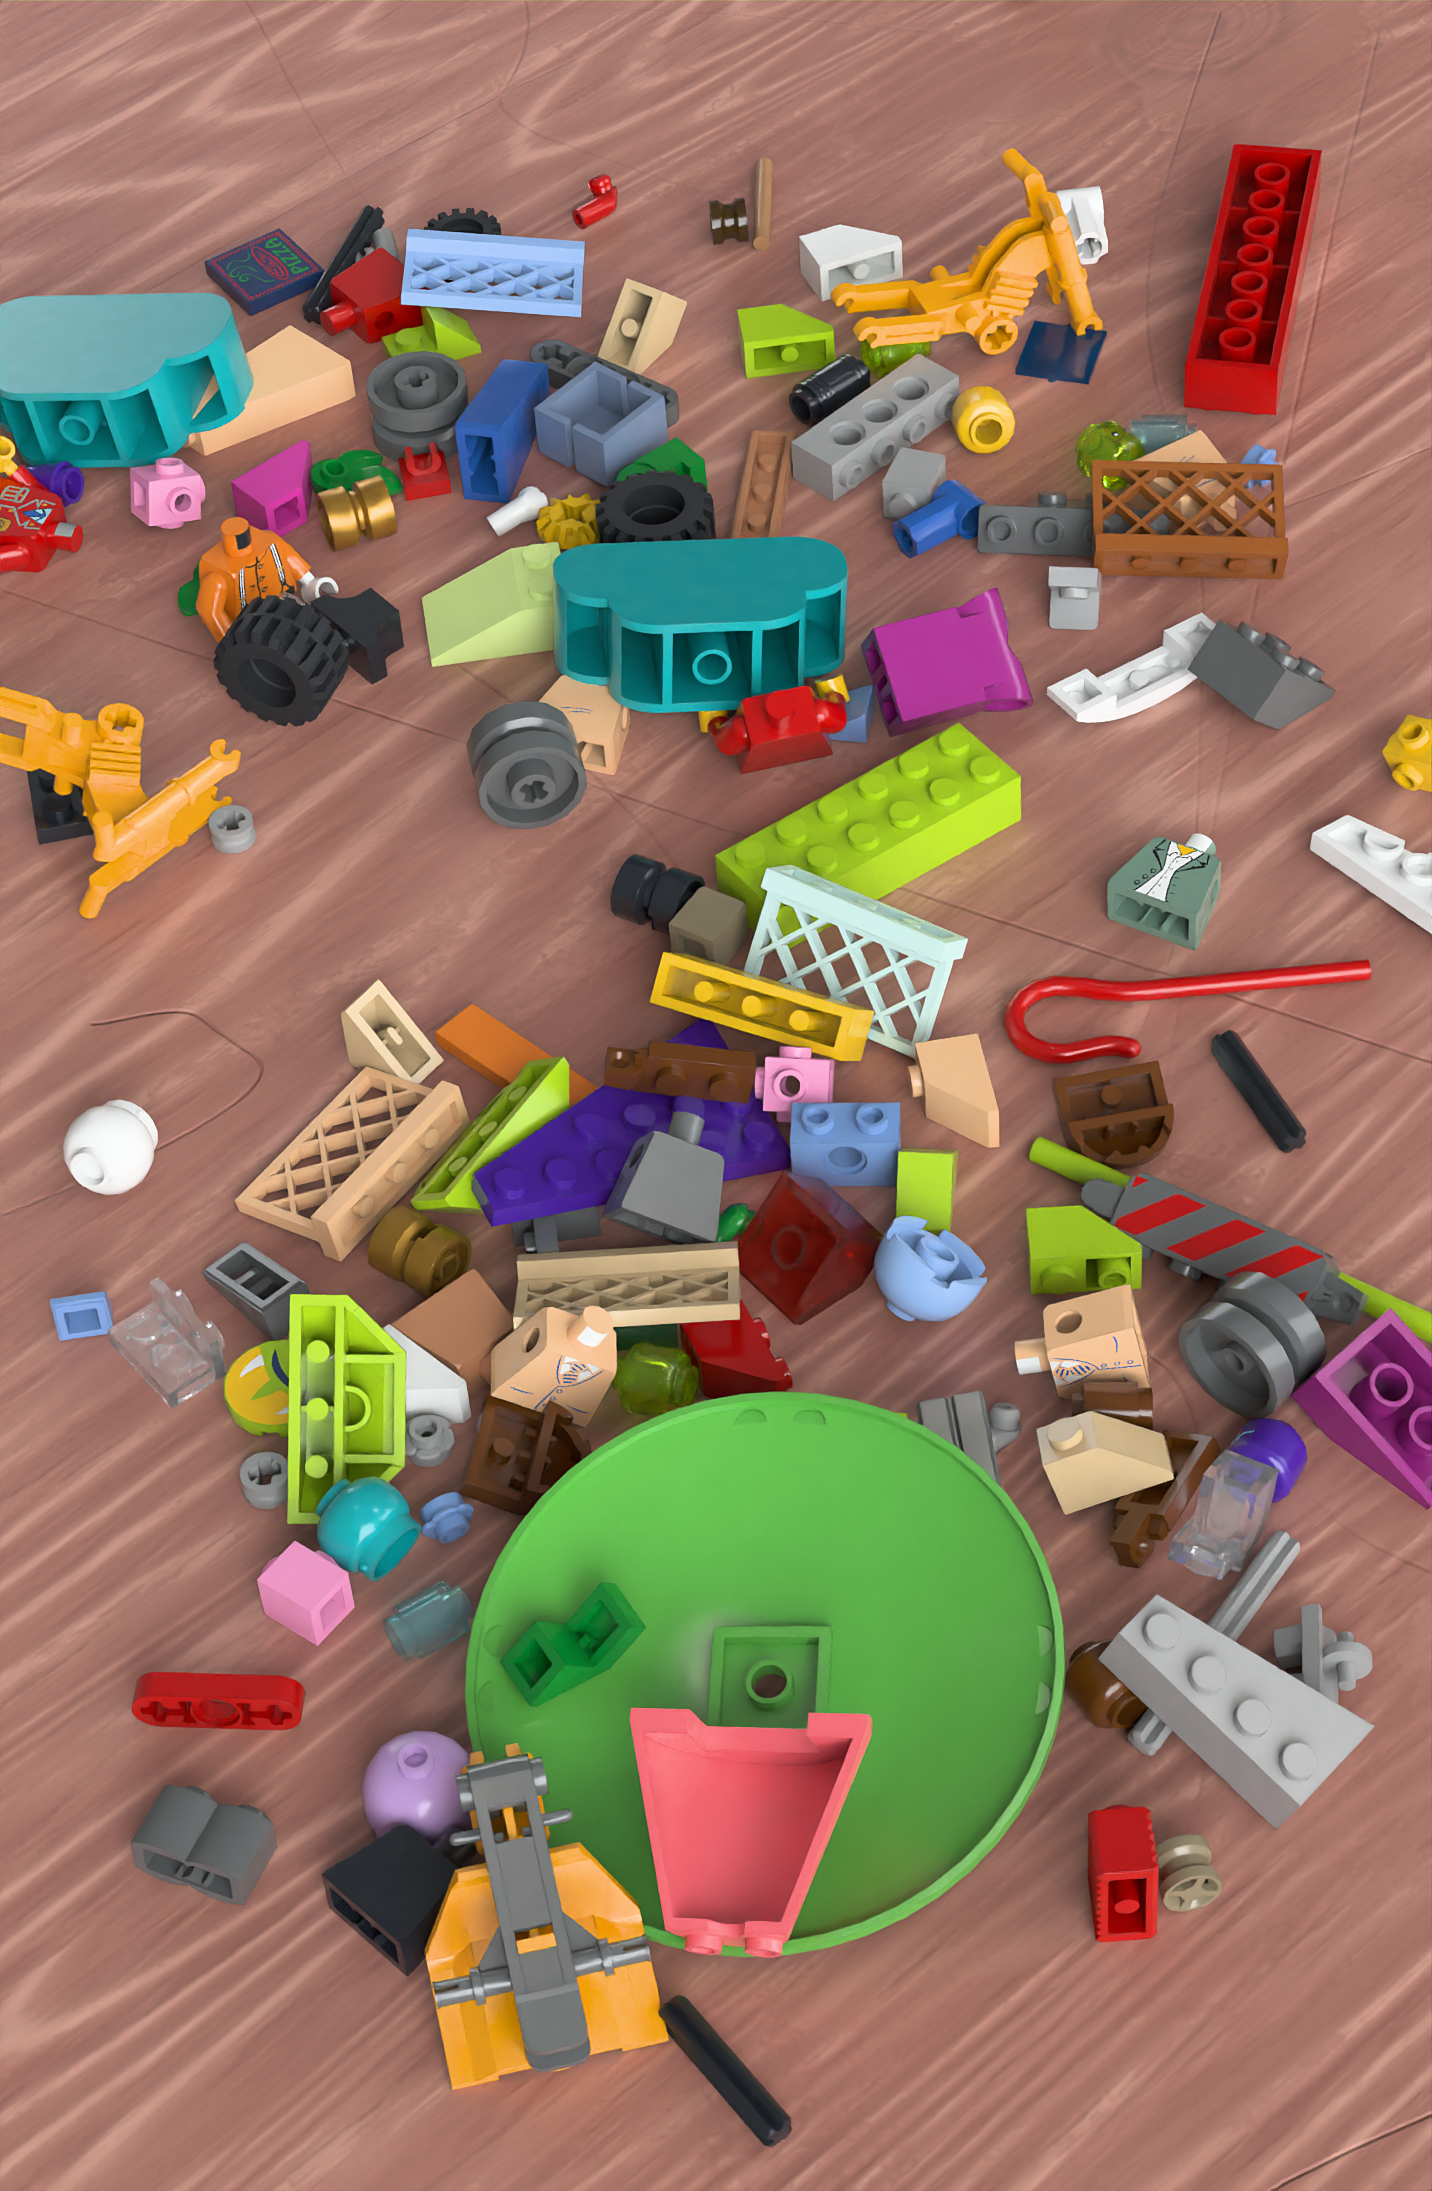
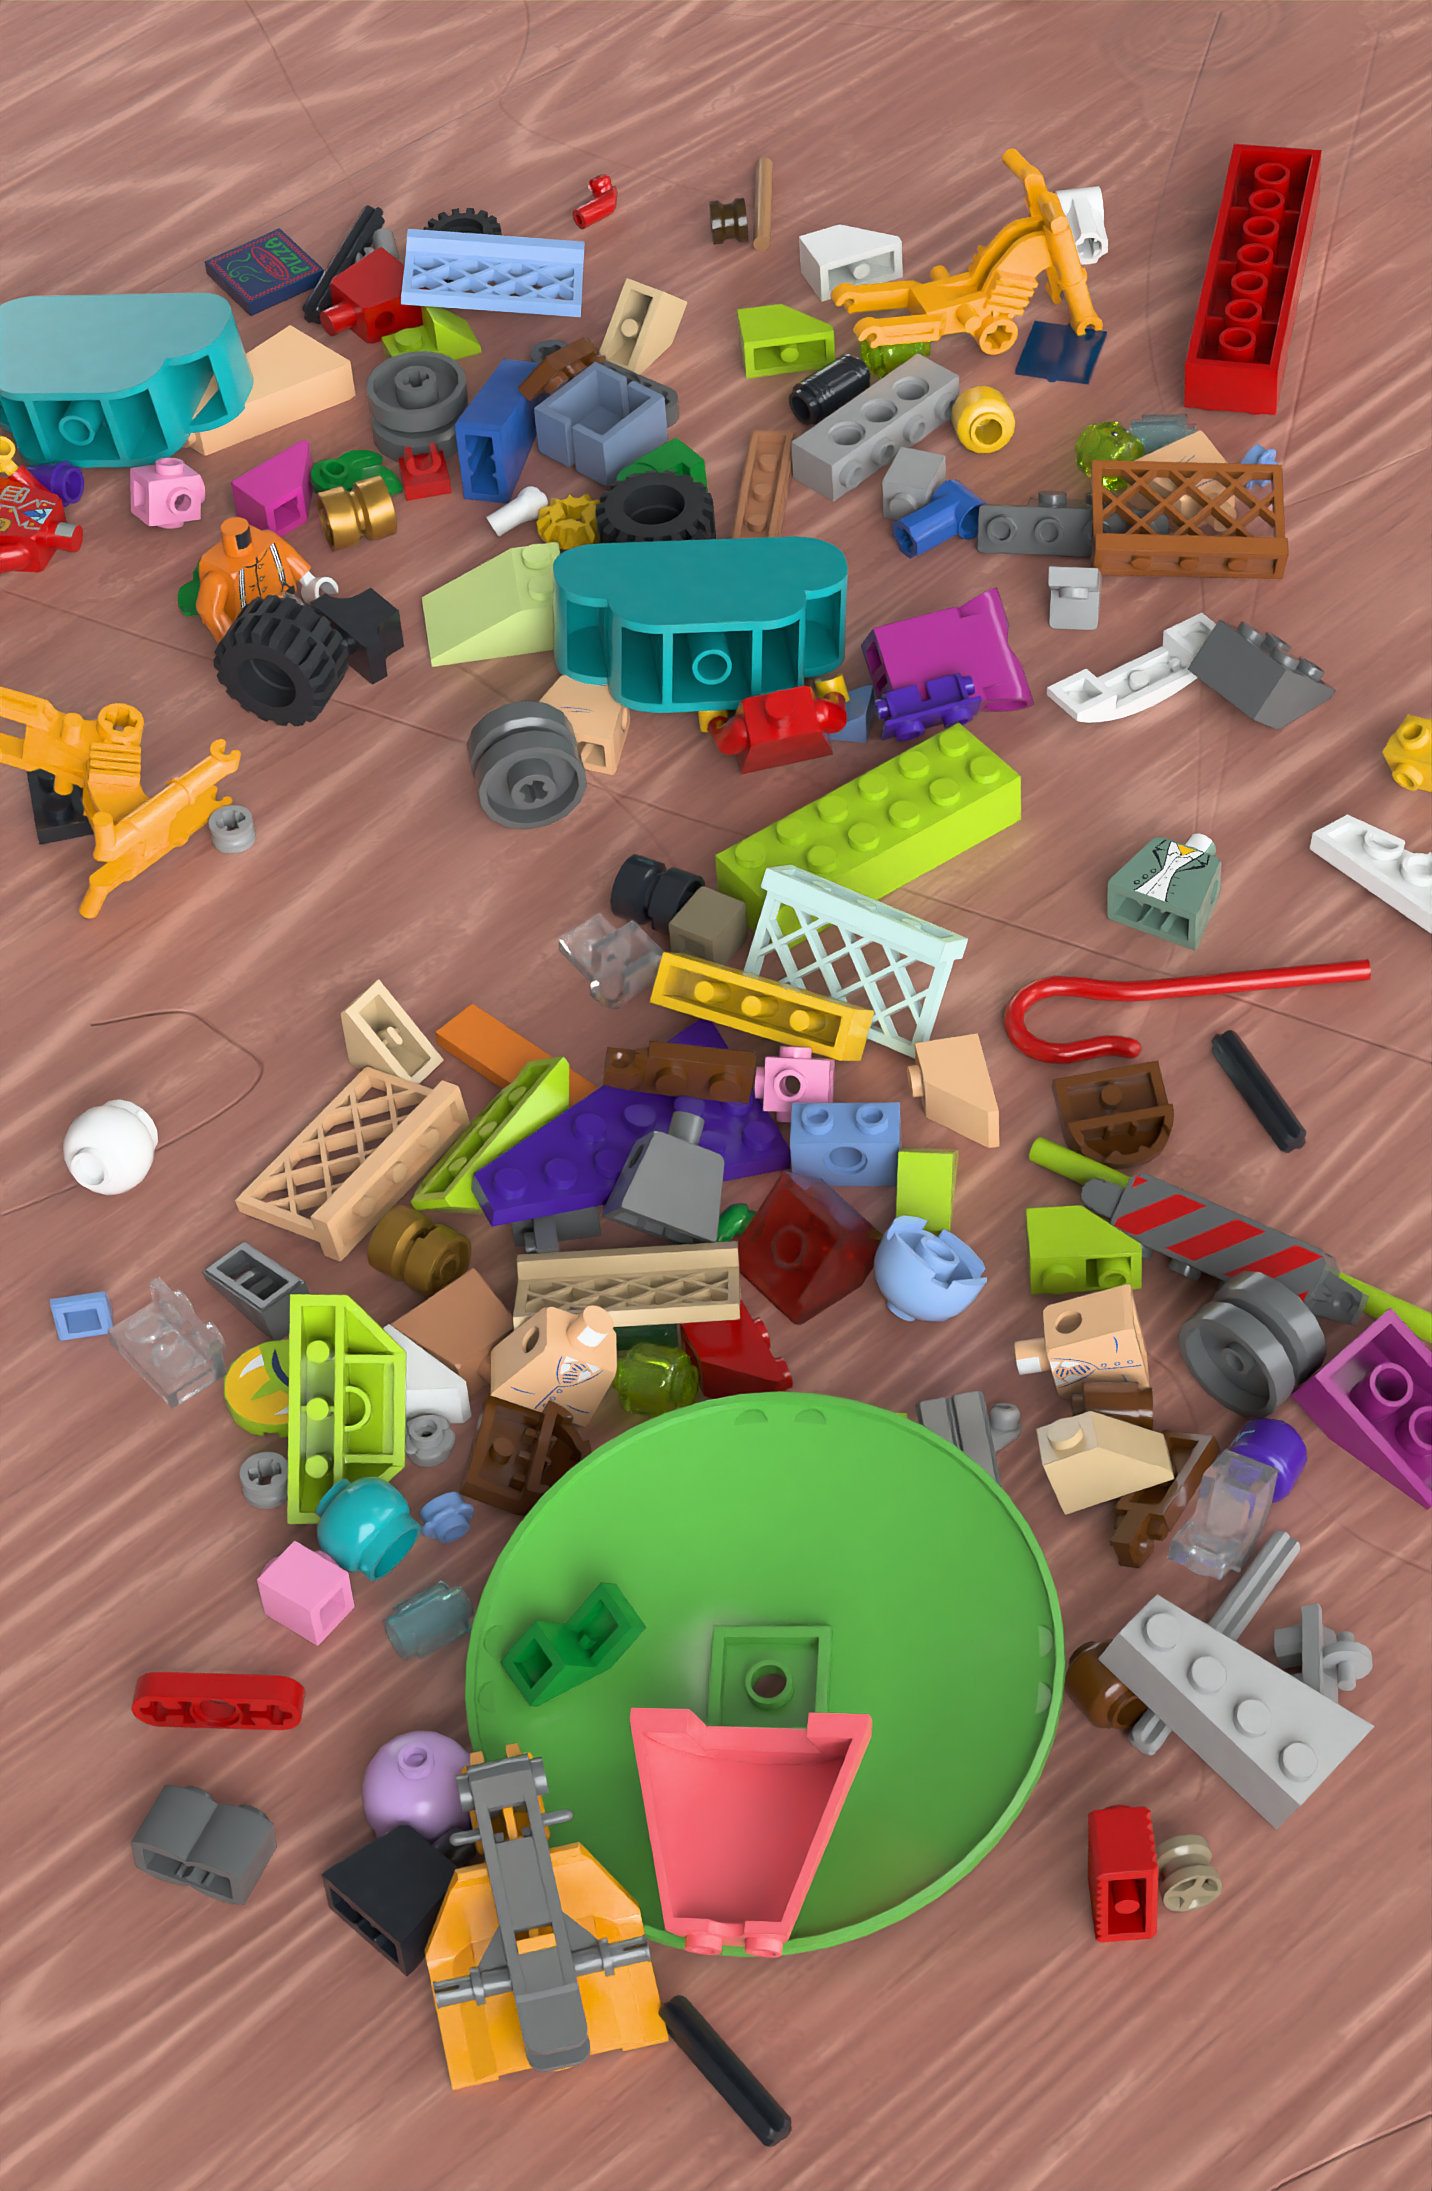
none -> reddish brown hinge [518,337,607,401]
none -> clear brick [559,913,664,1010]
none -> dark purple hinge [874,673,982,742]

